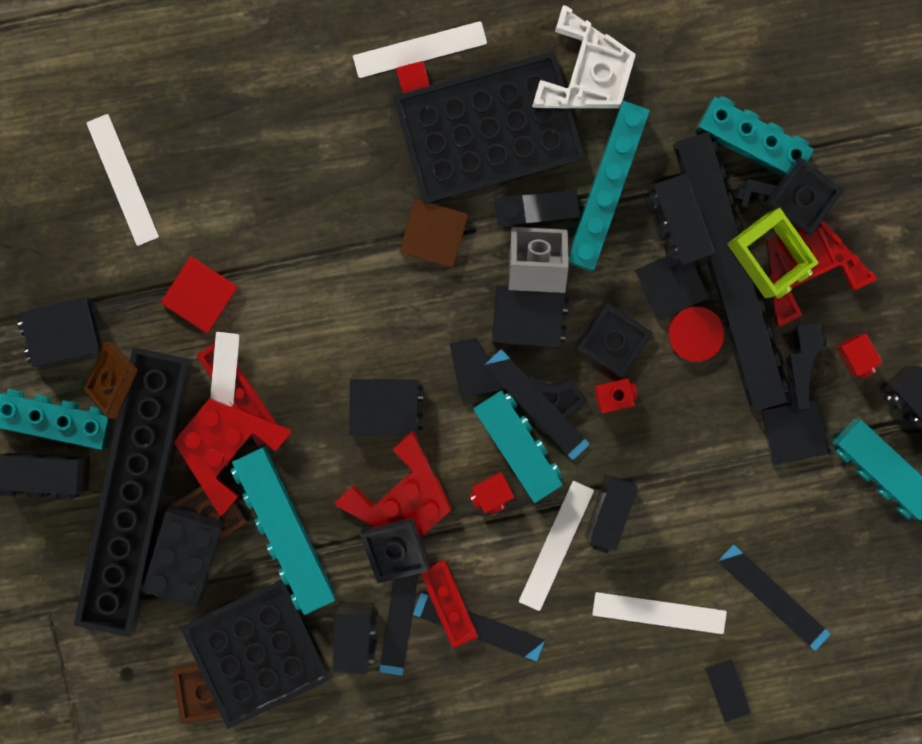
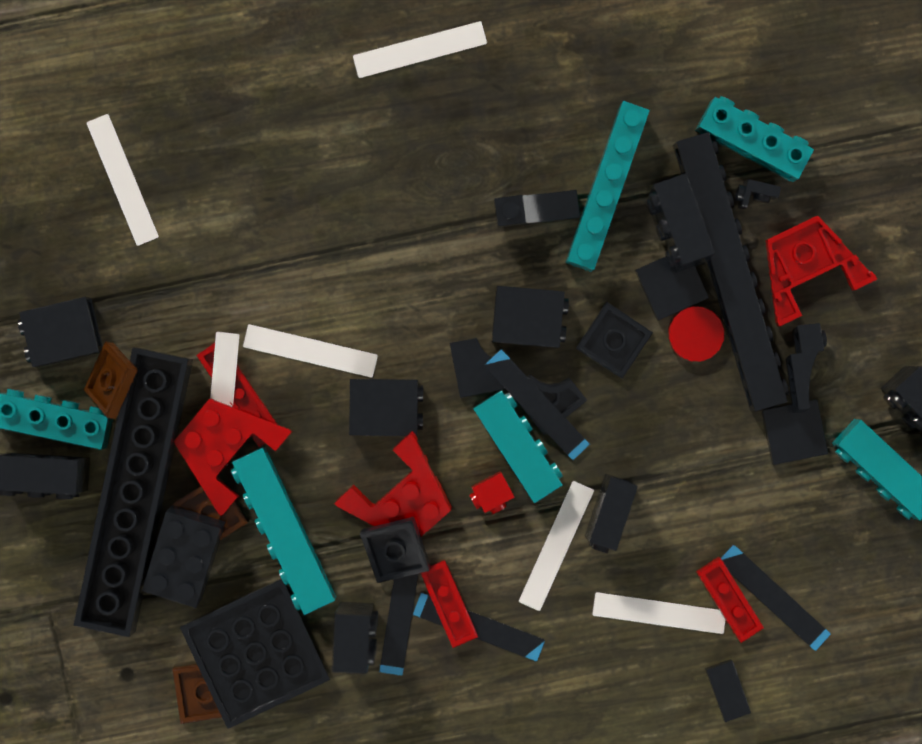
red tile [160,256,239,333] -> none
black plate [393,51,585,204] -> none
red tile [396,61,430,93] -> none
reddish brown tile [399,199,468,268] -> none
light grey brick [509,227,568,293] -> none
white wing [532,5,636,108] -> none
red brick [593,378,638,413] -> none
lime window [727,208,819,299] -> none
black tile [765,157,844,236] -> none
red brick [835,333,883,379] -> none
none -> white sticker [243,324,378,378]
none -> red tile [696,557,764,643]

